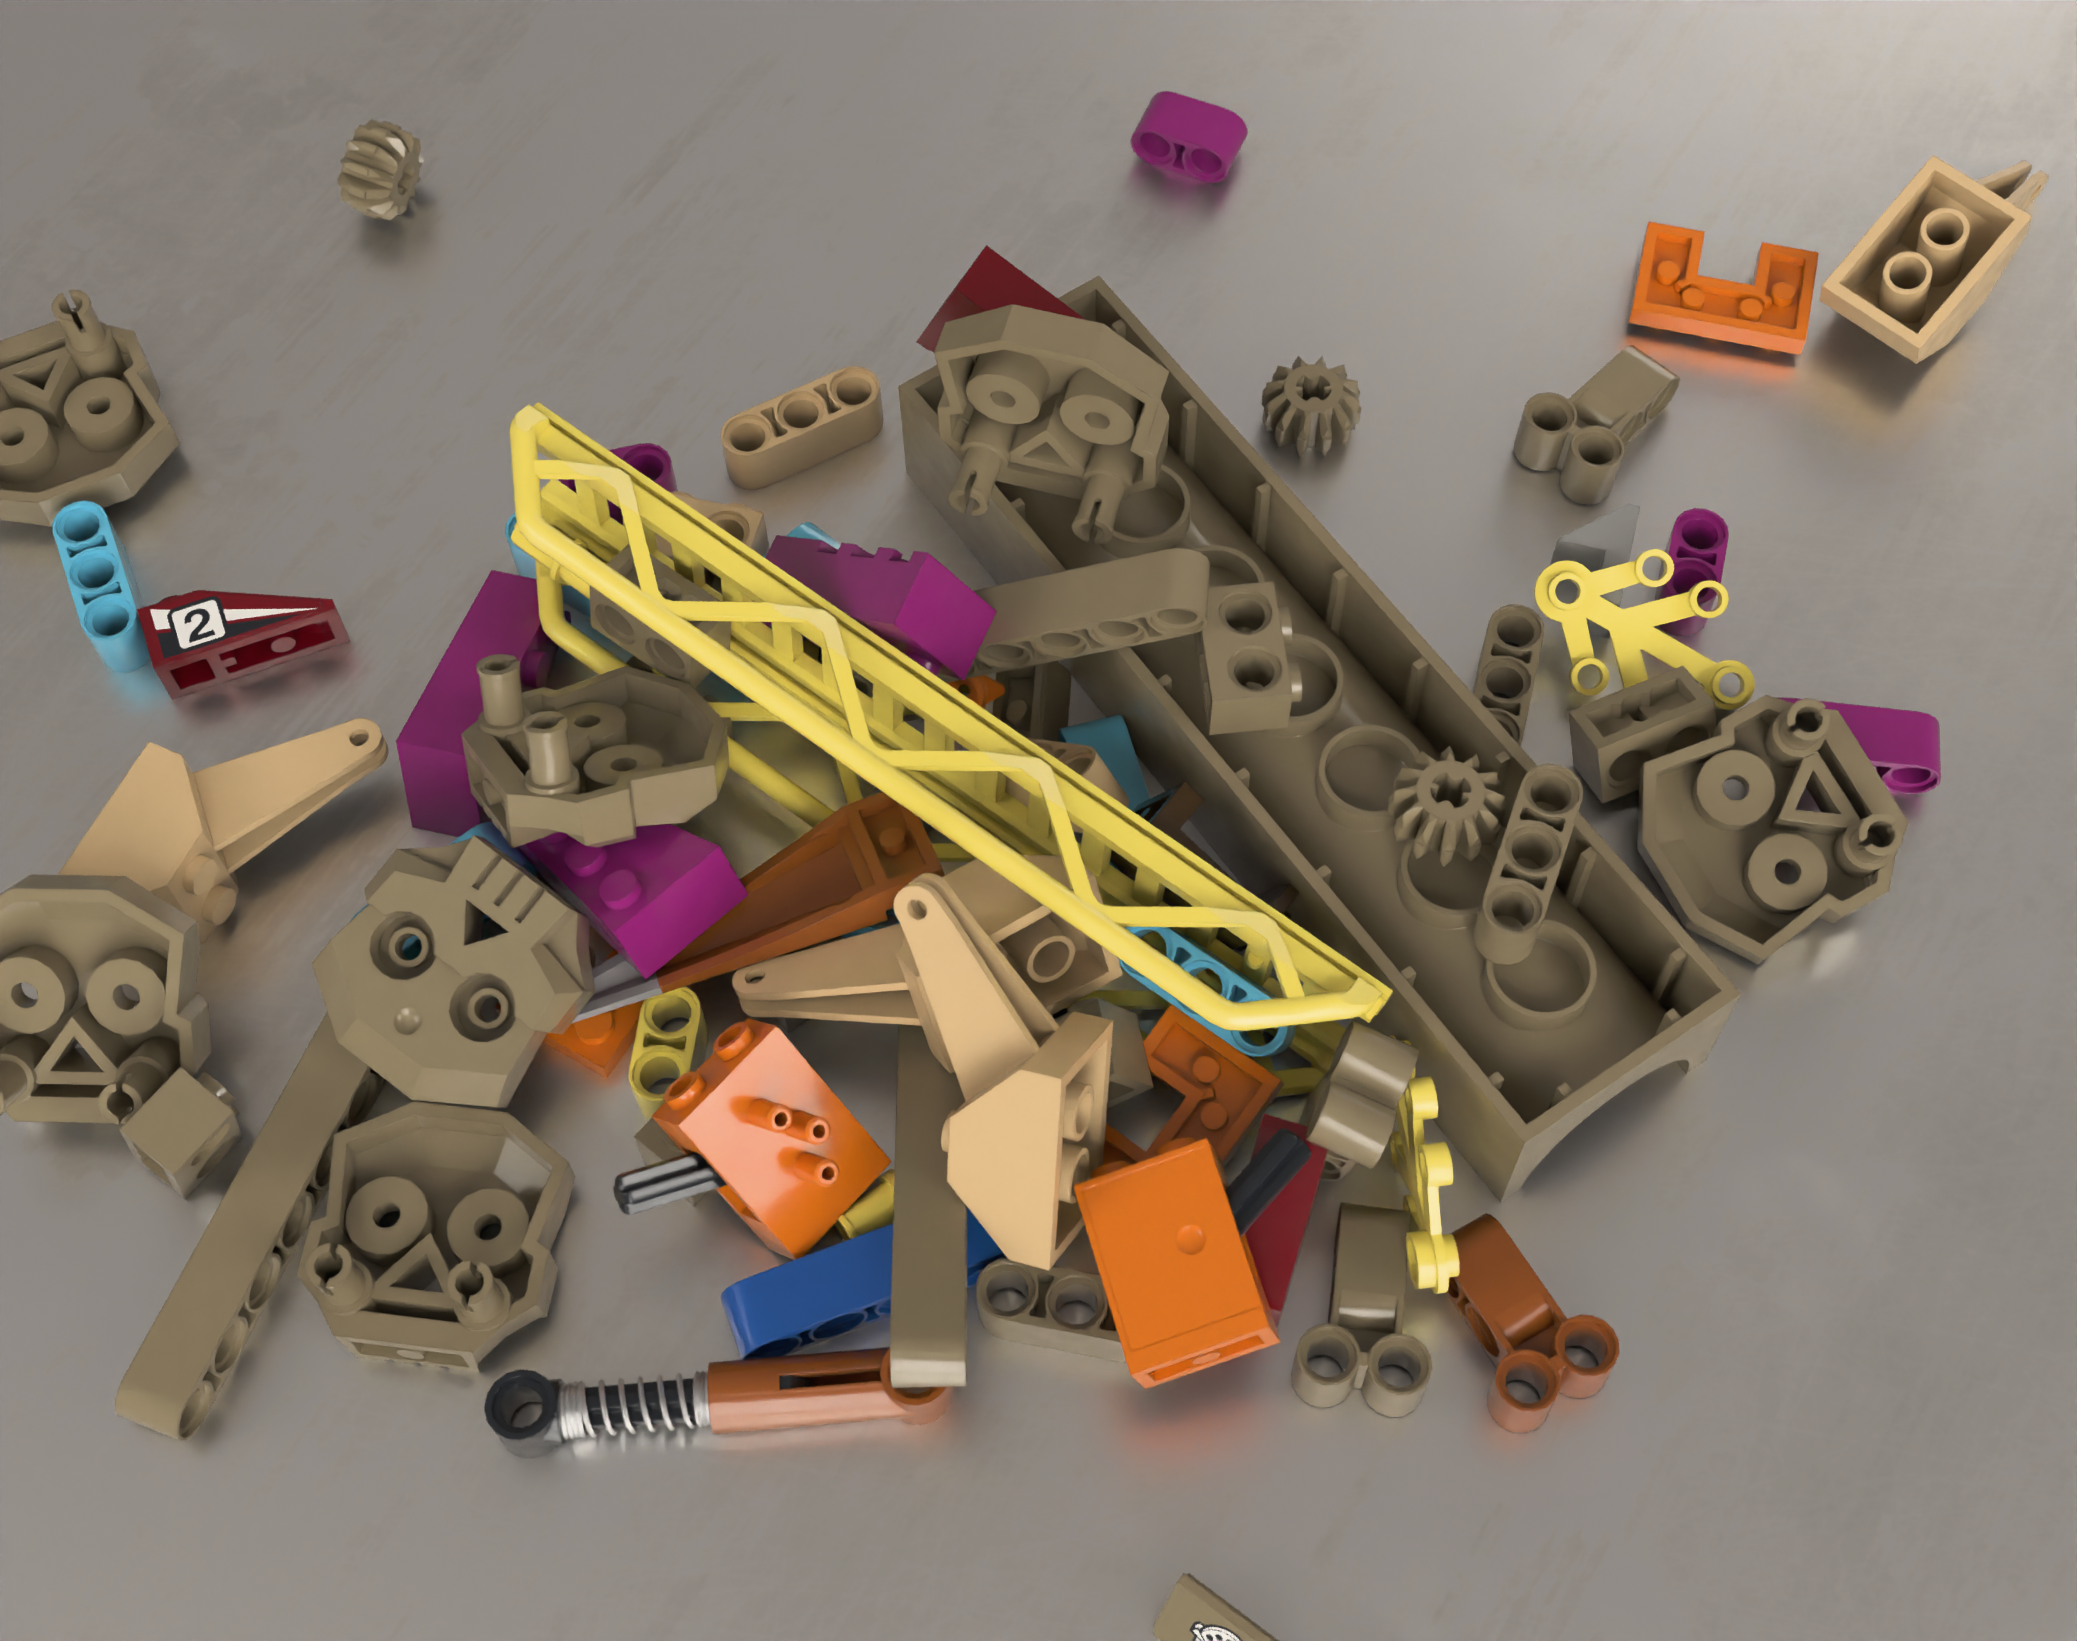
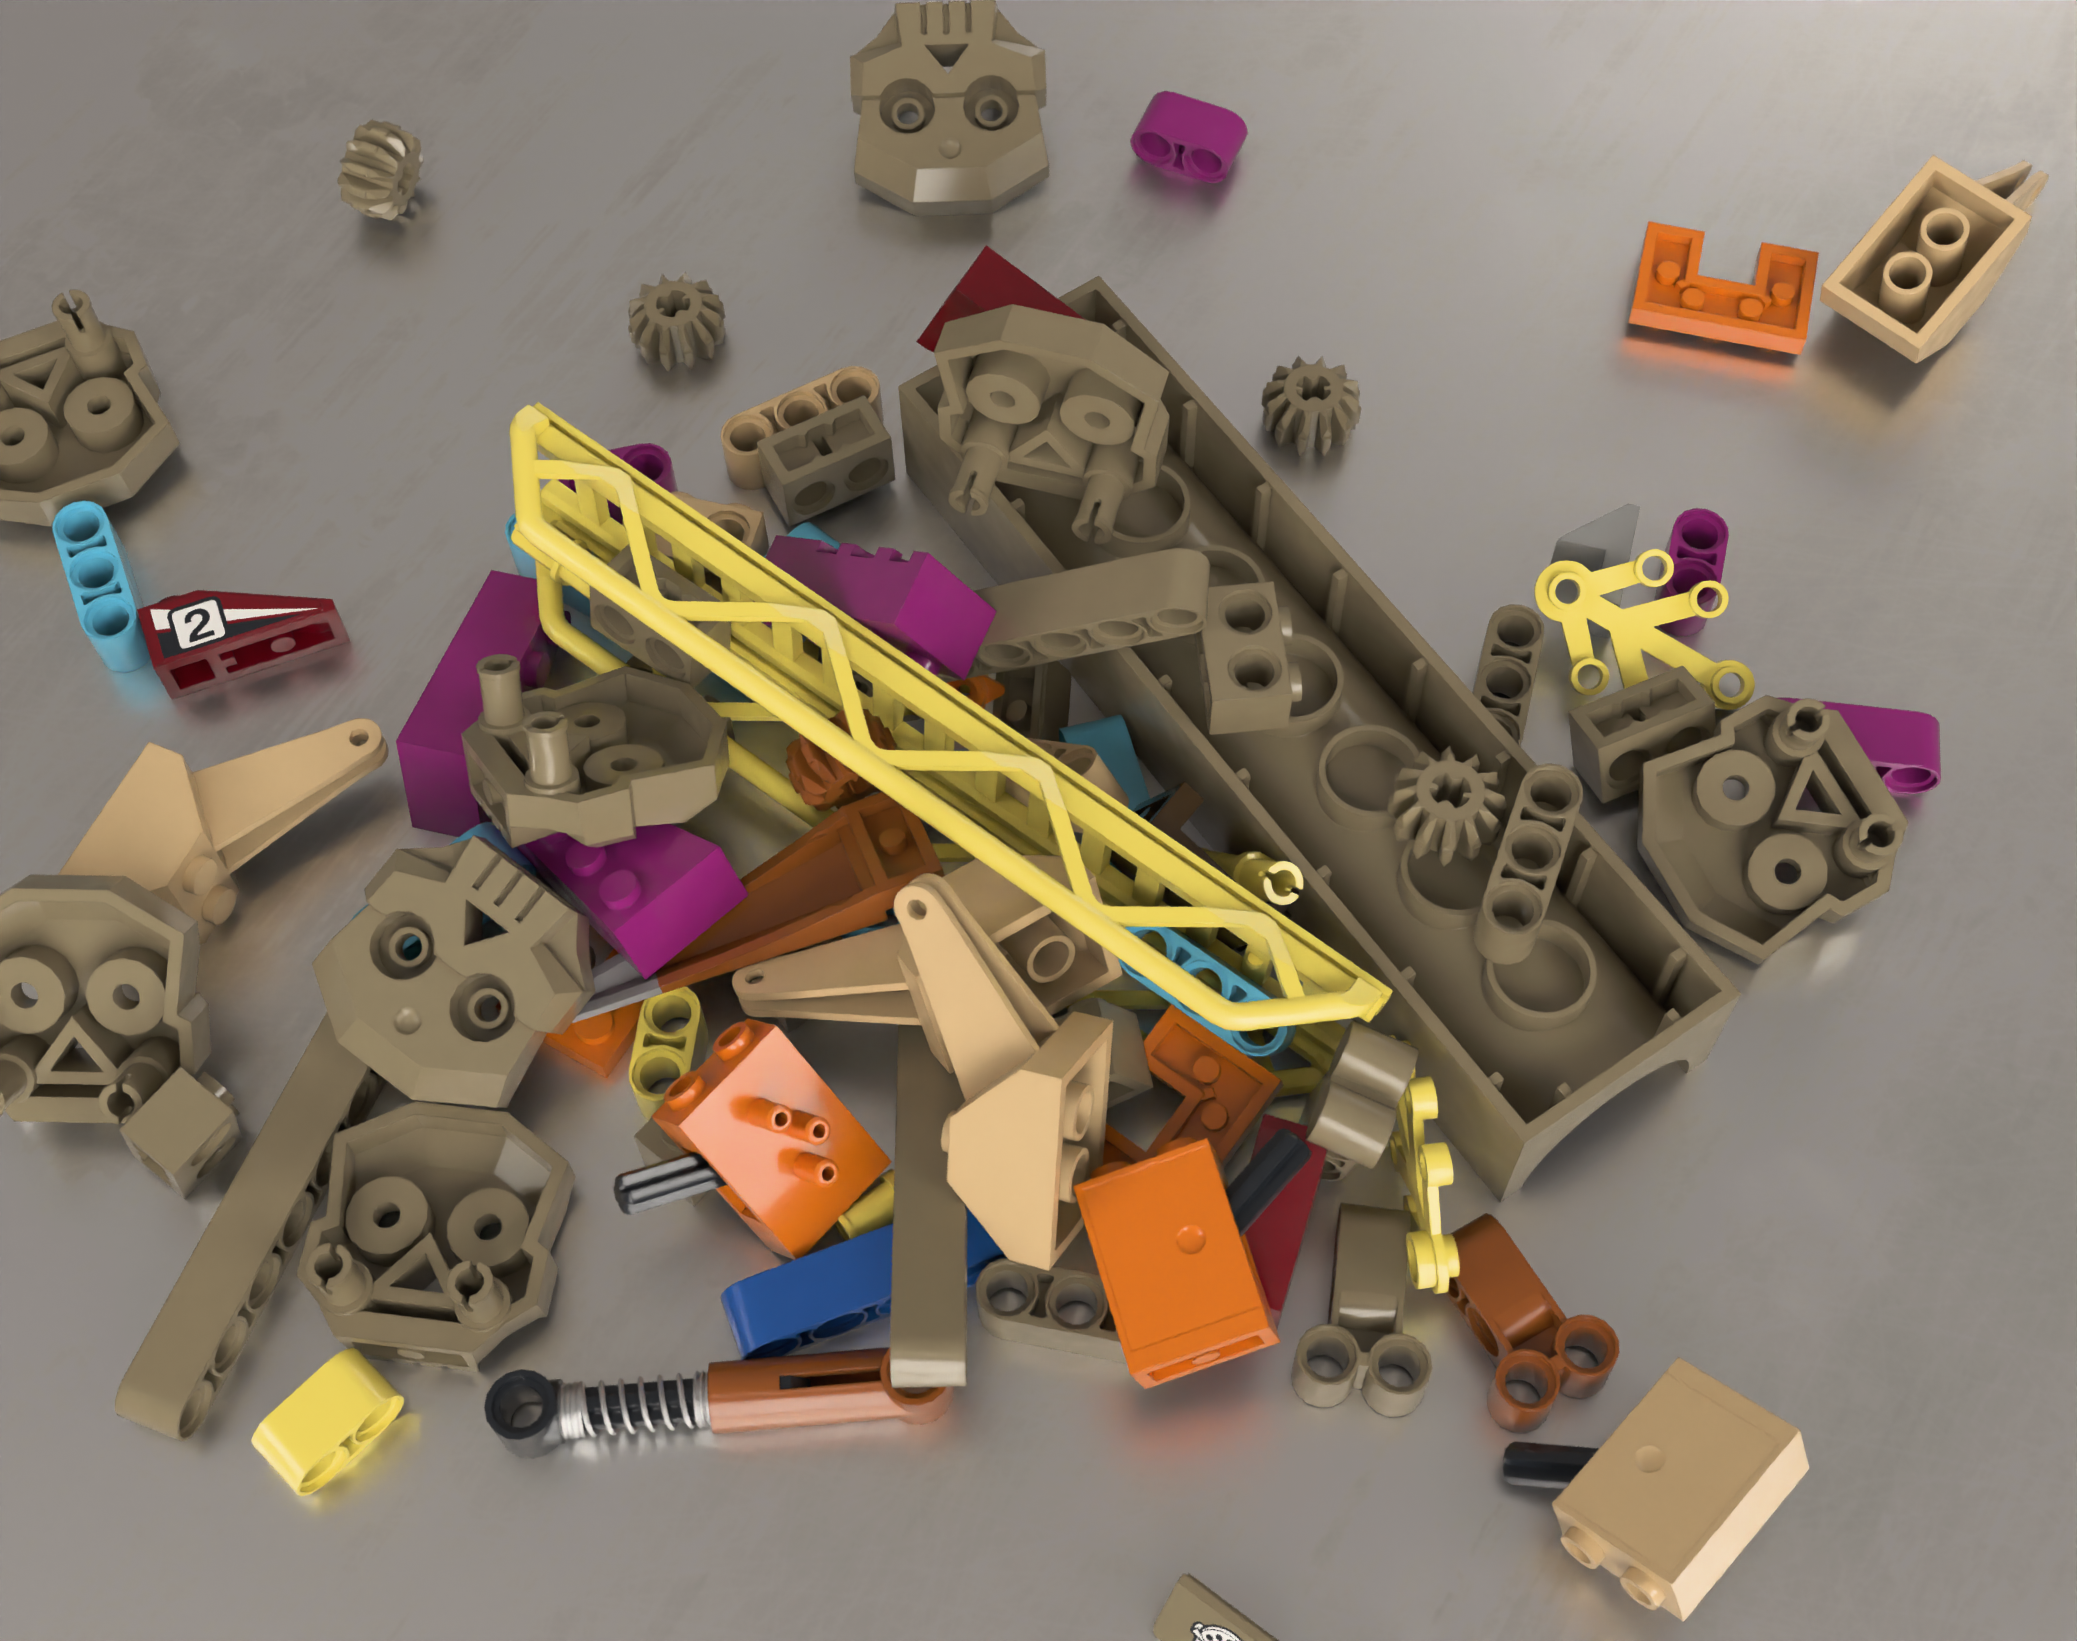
dark tan piece [1513,345,1680,505] -> none
none -> light yellow beam [251,1348,404,1496]
none -> dark tan gear [628,272,726,372]
none -> dark tan brick [756,395,895,527]
none -> dark orange gear [785,709,897,811]
none -> dark tan brick [850,0,1049,216]
none -> light yellow pin [1200,847,1303,905]
none -> tan piece [1503,1357,1809,1622]

